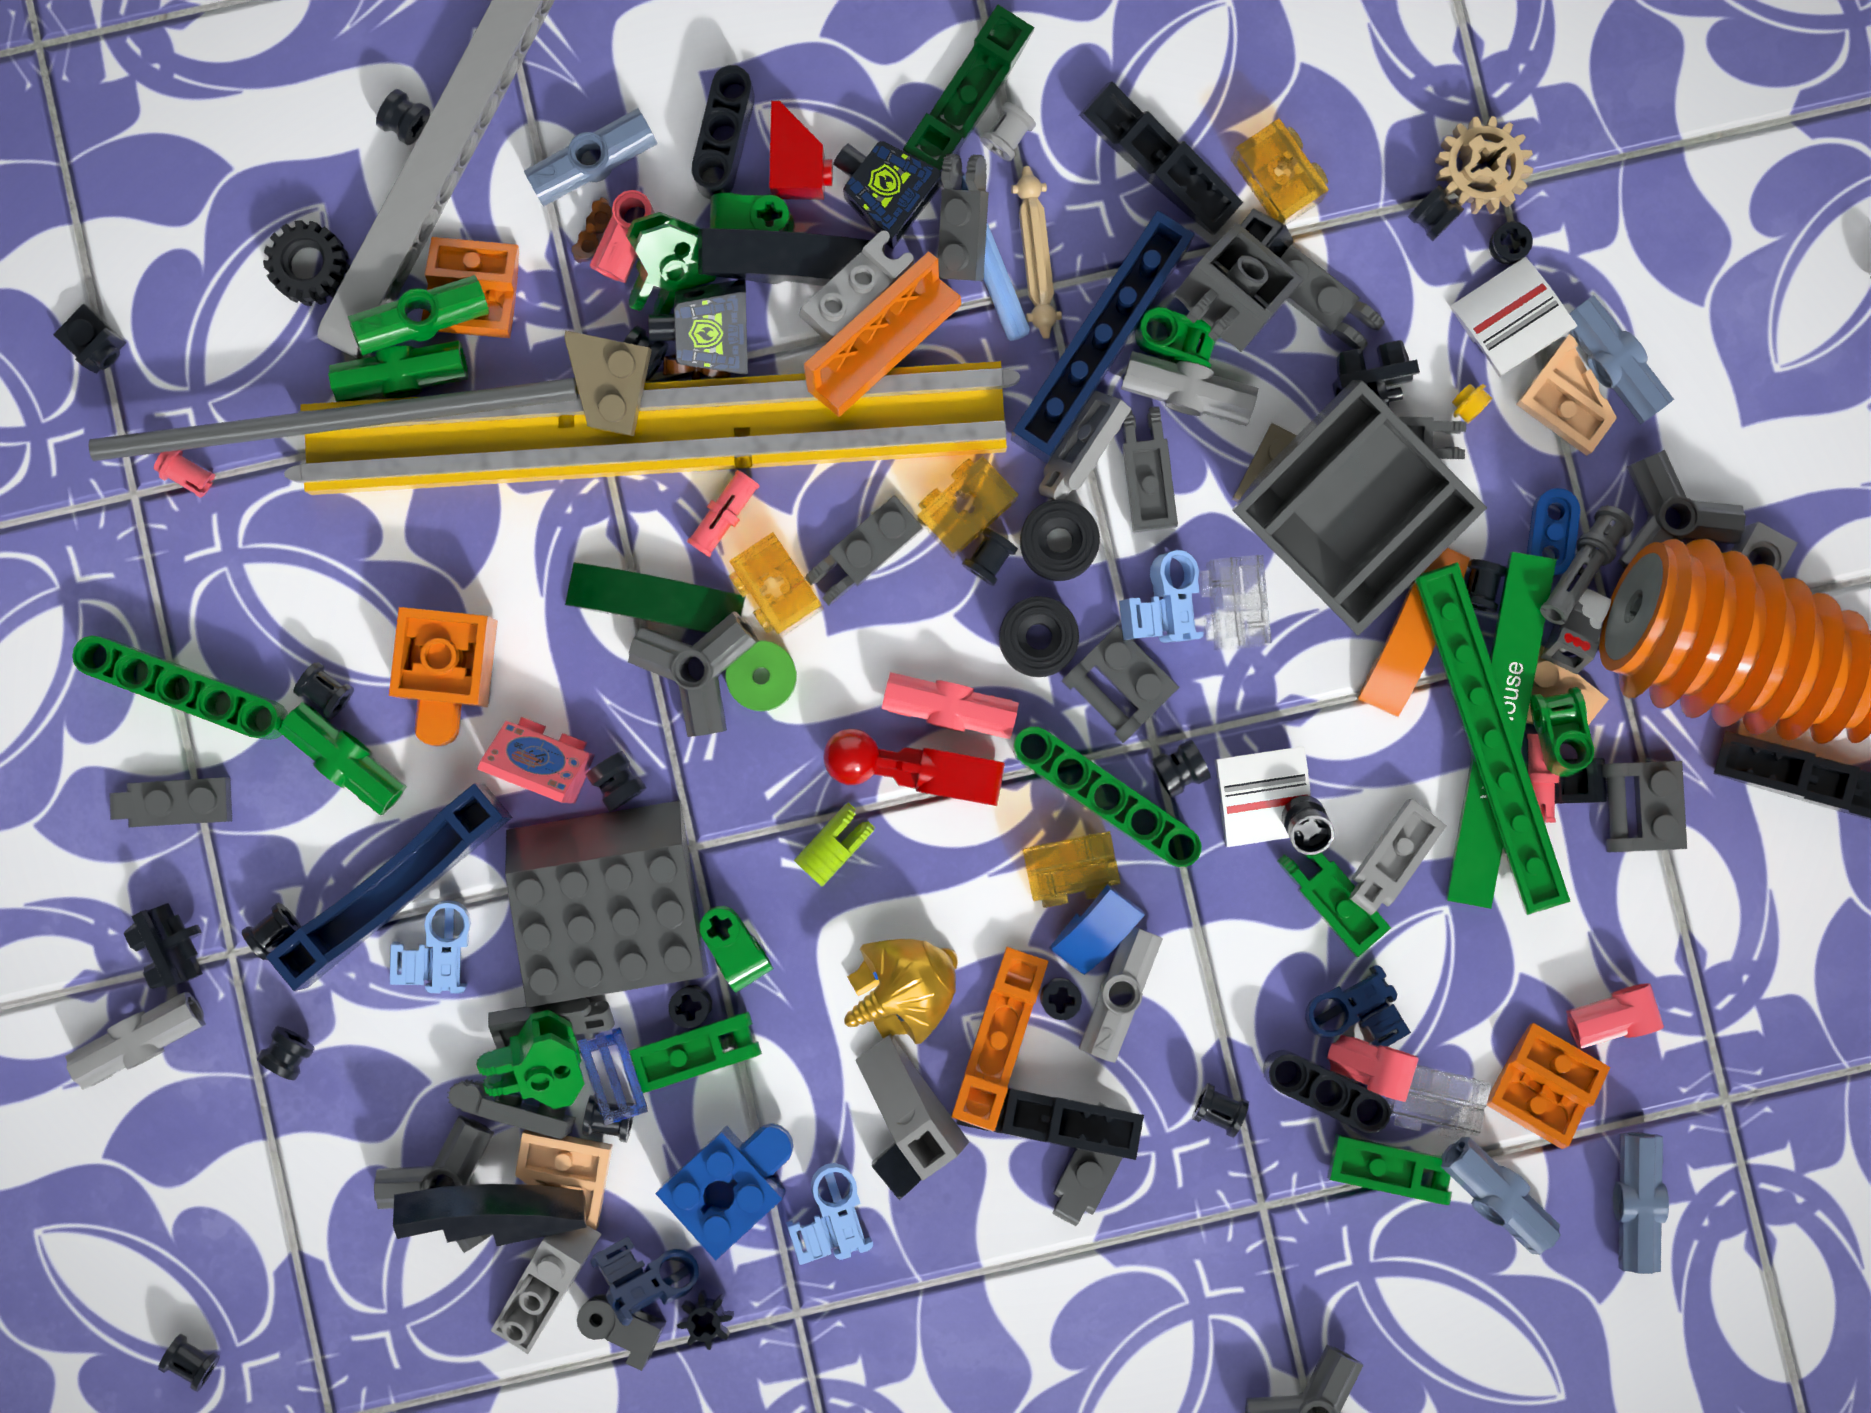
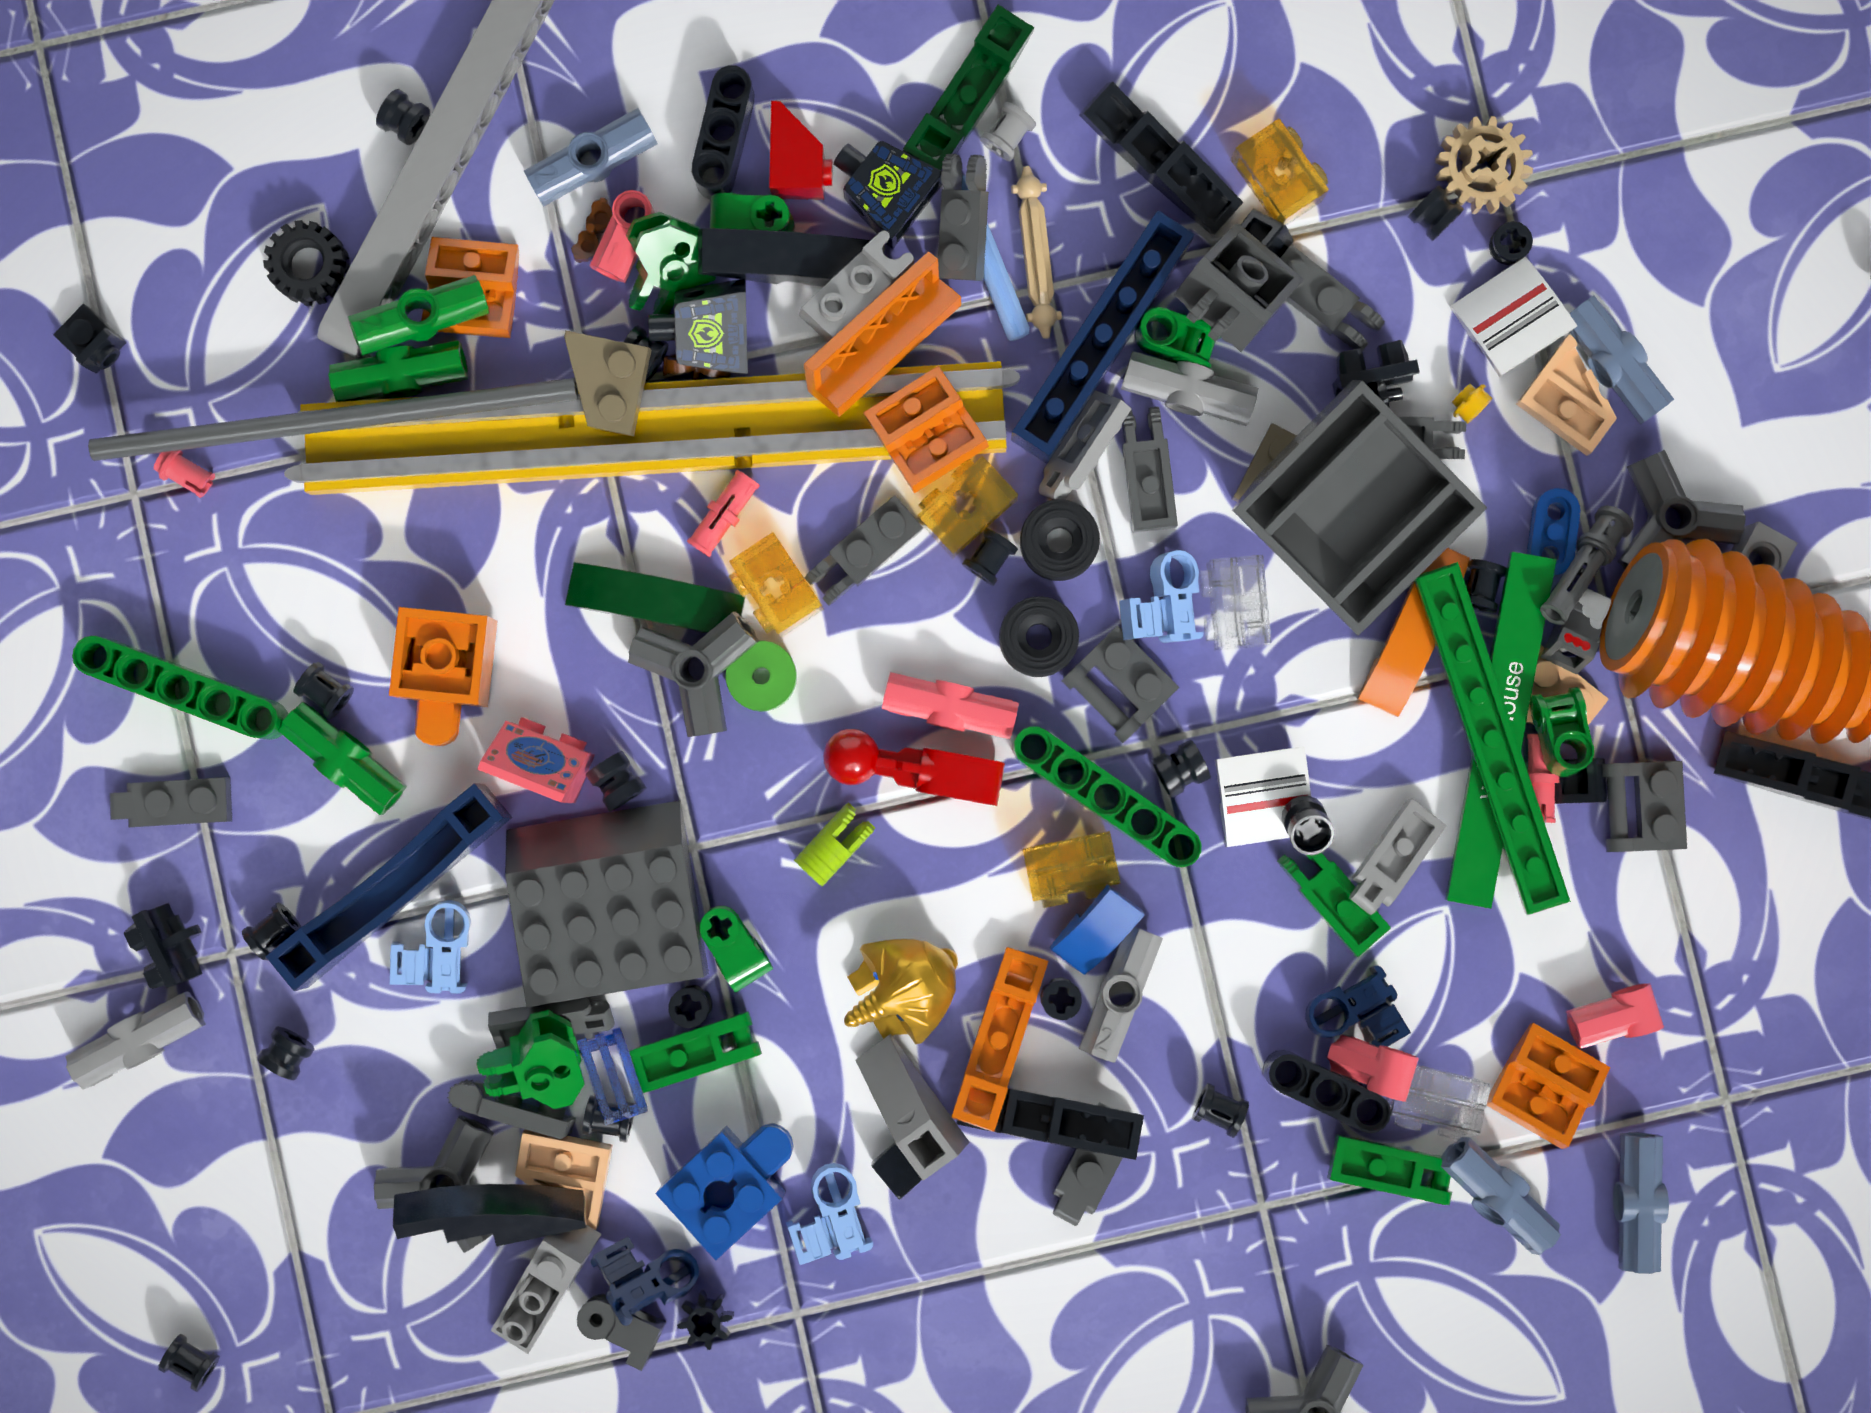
none -> orange slope [863,366,989,494]

